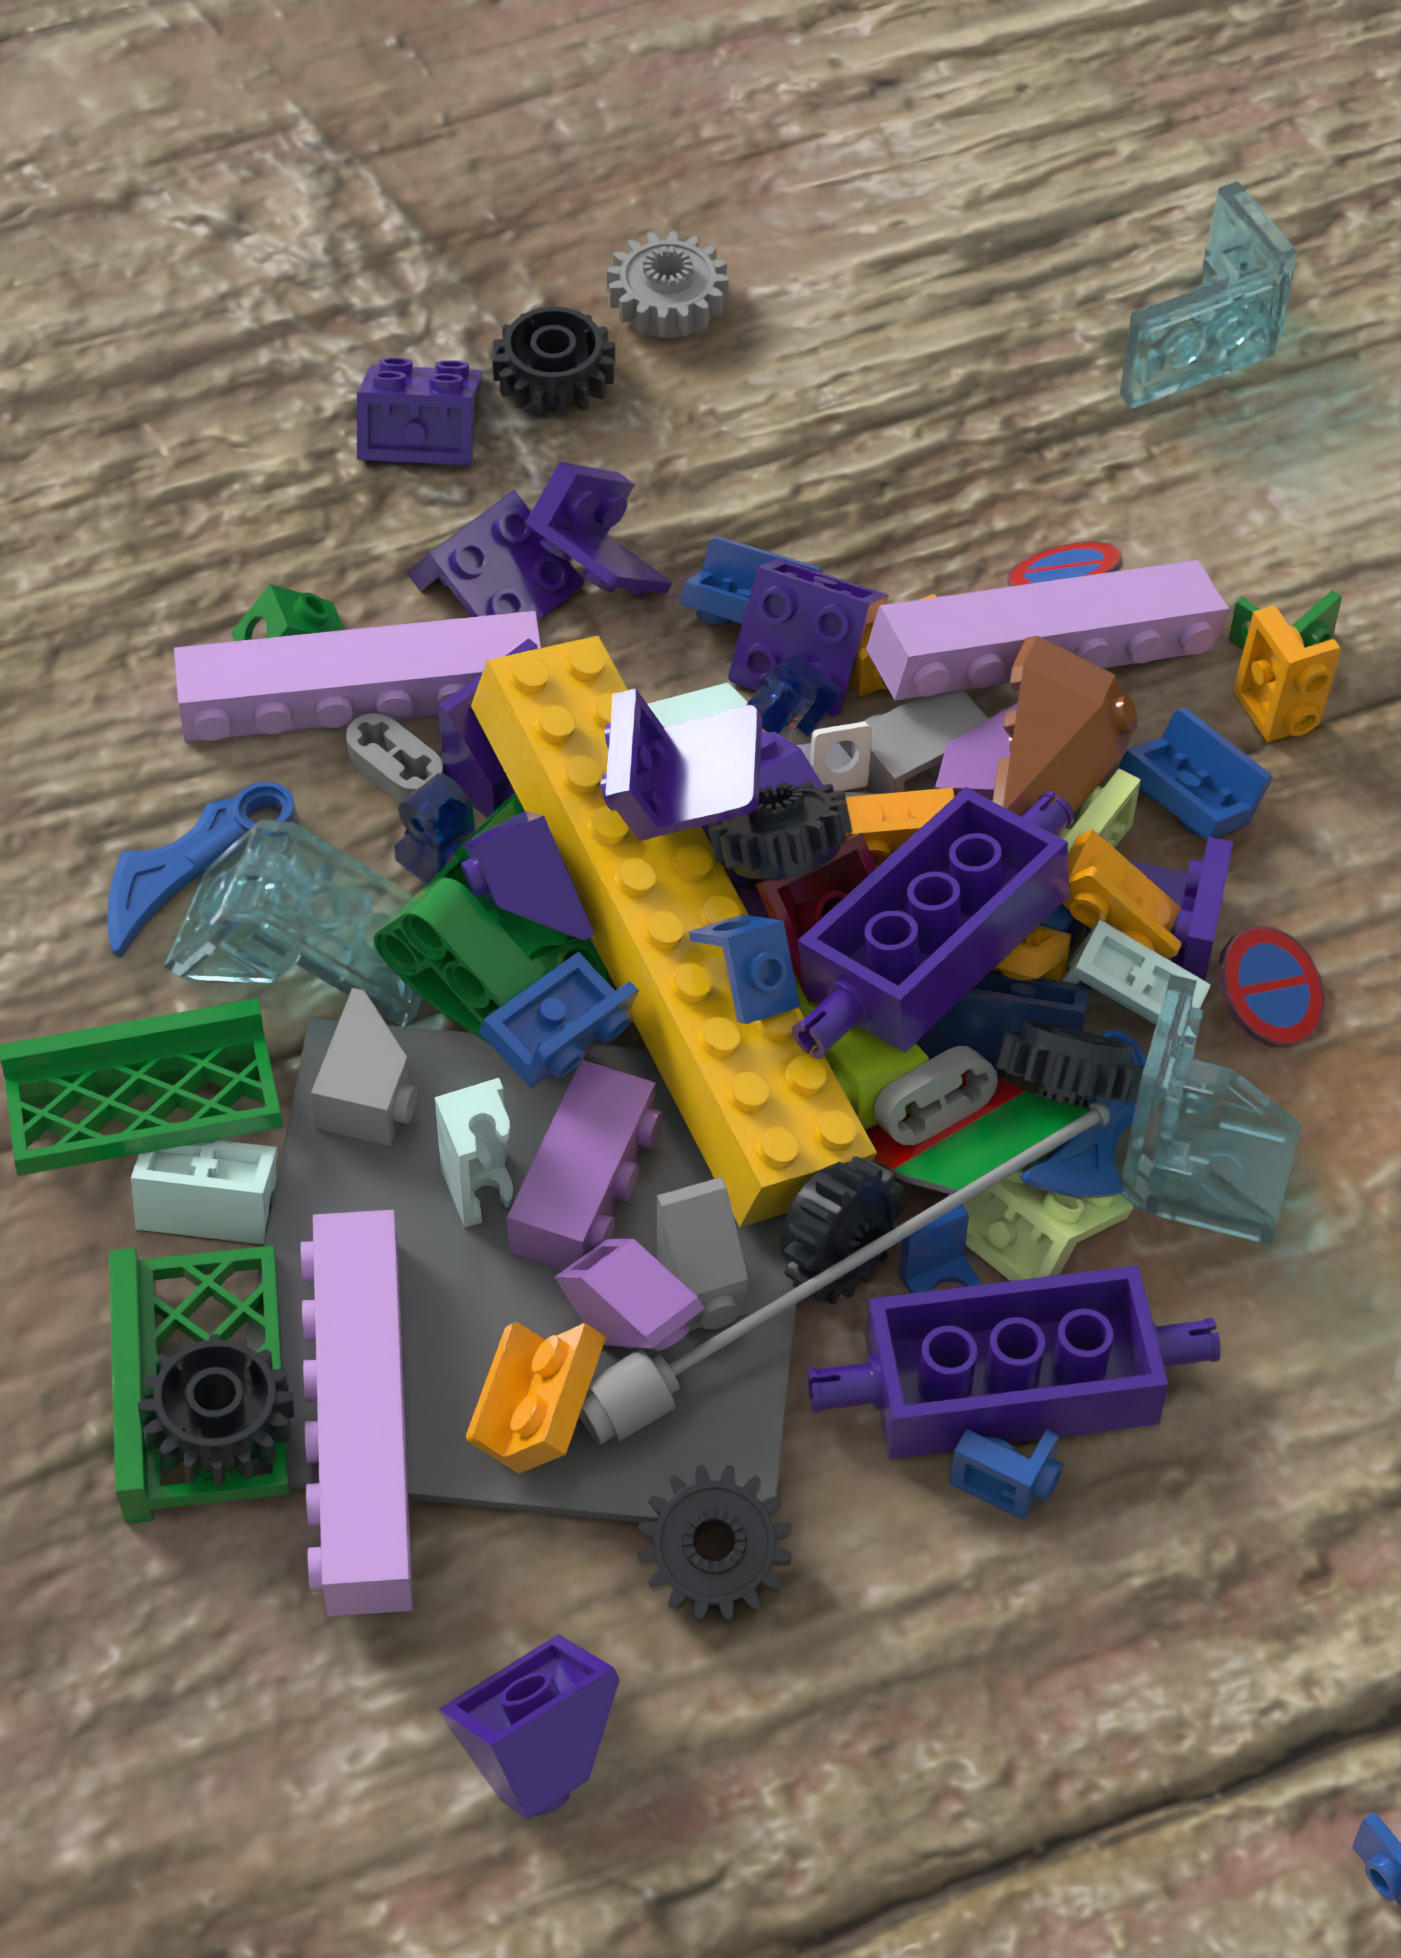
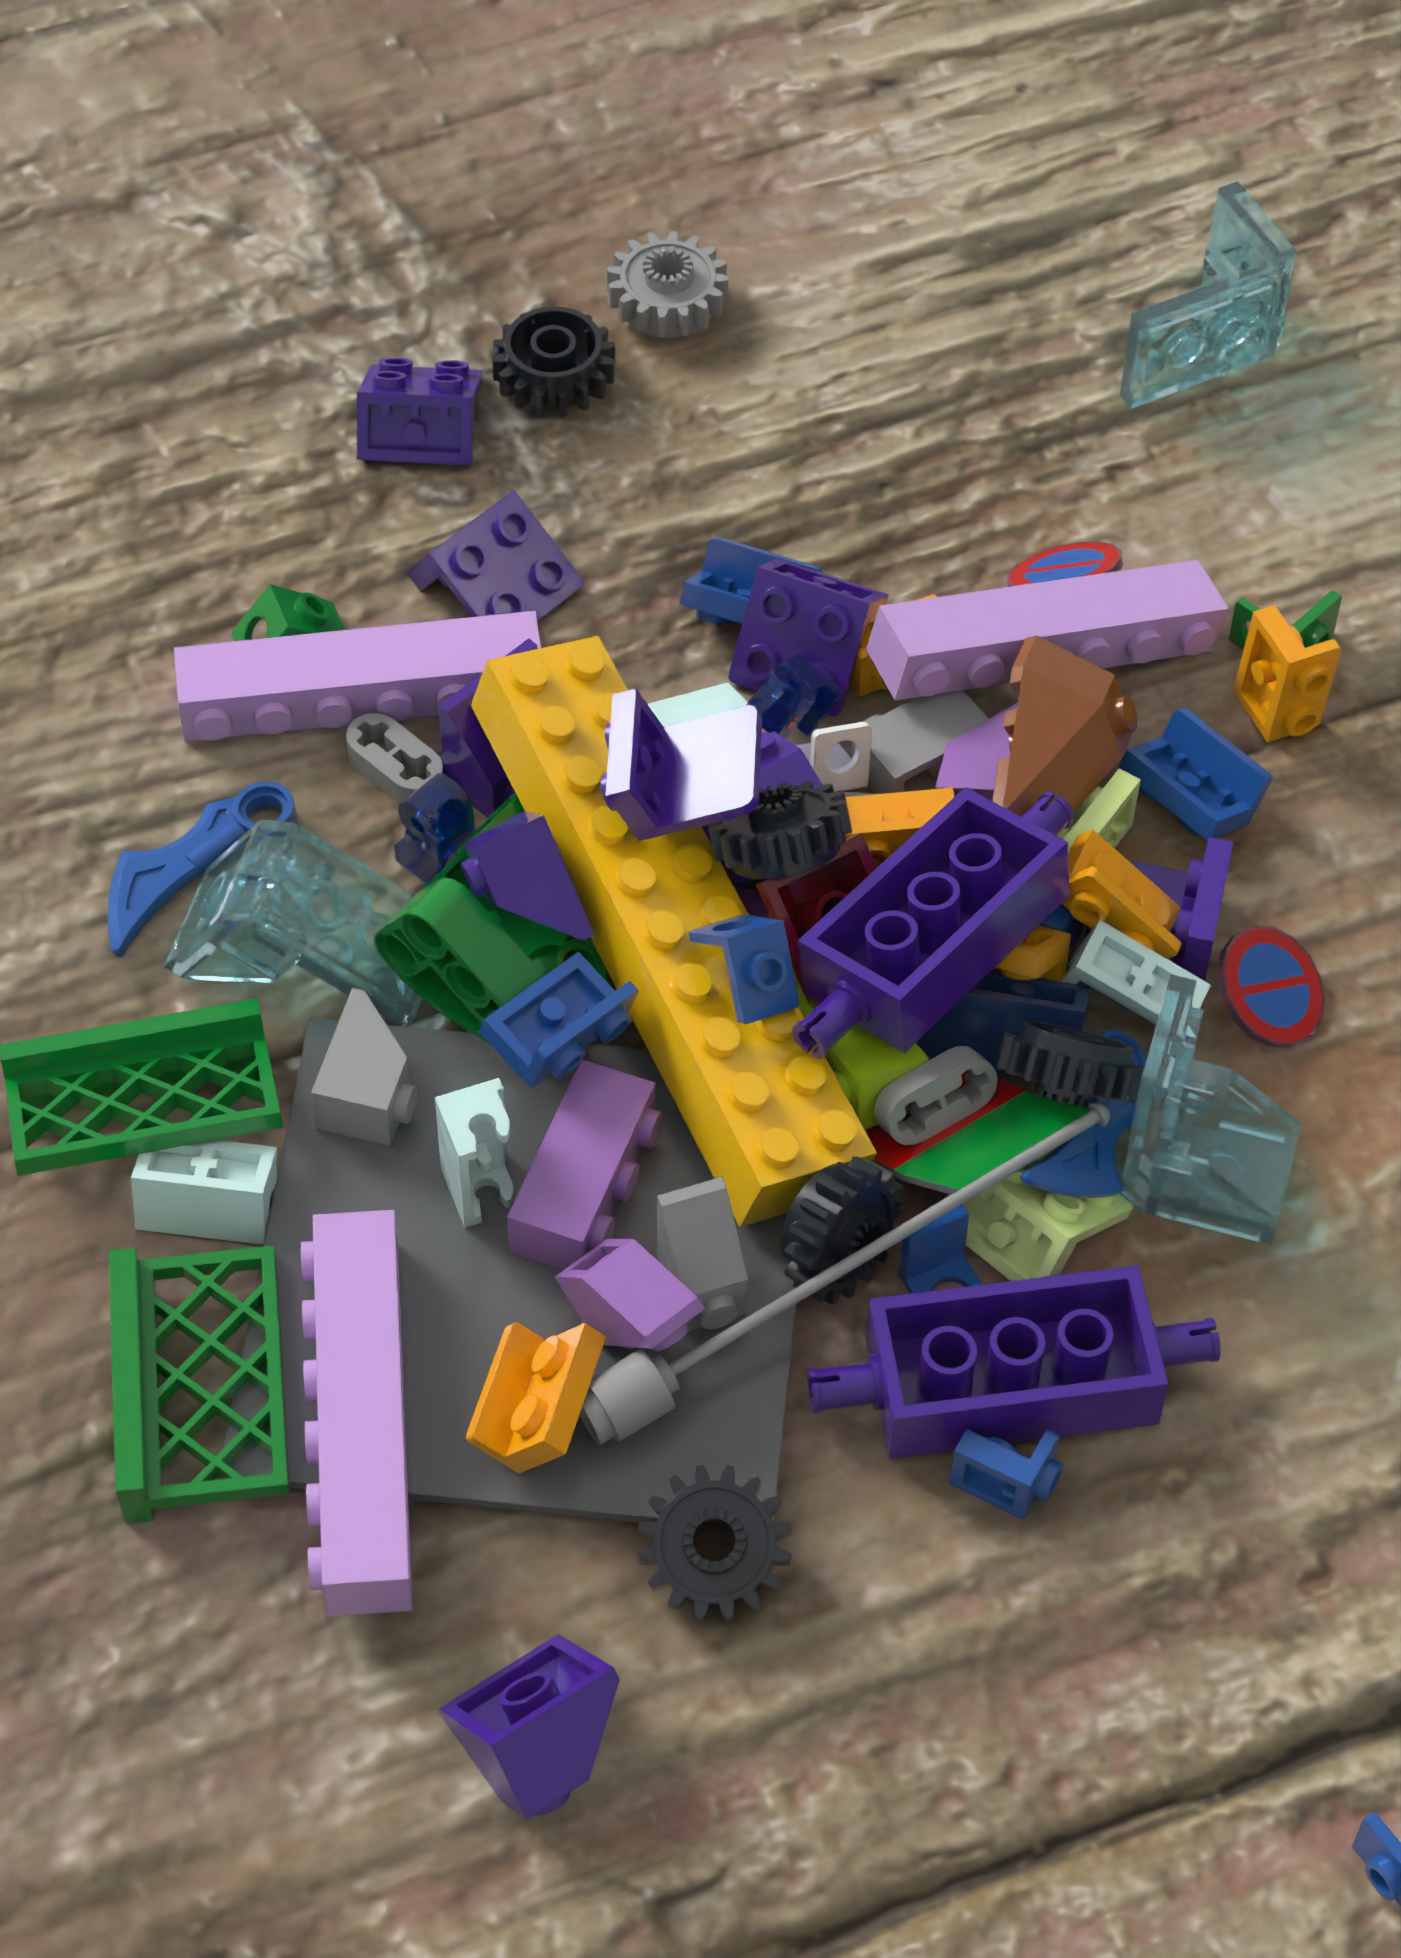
black gear [138,1334,294,1486] -> none
dark purple bracket [525,462,673,596] -> none

